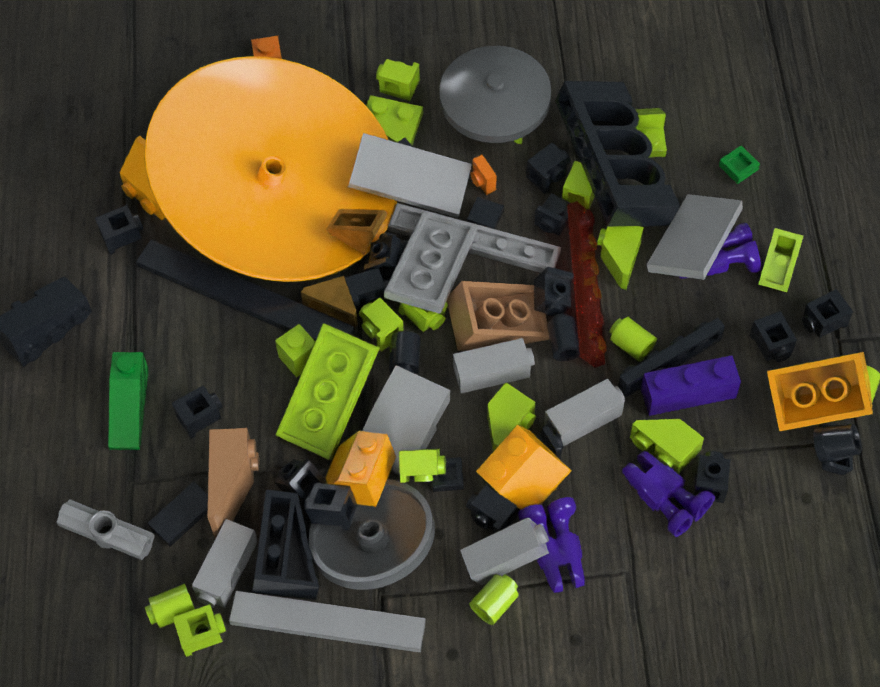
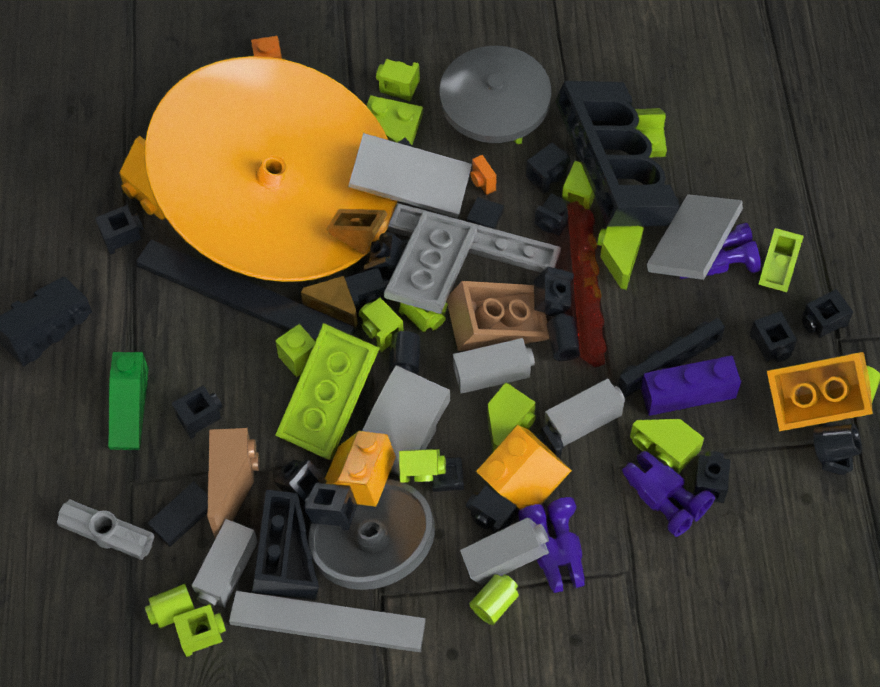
lime brick [609,317,657,362] -> none
green plate [719,146,760,184] -> none

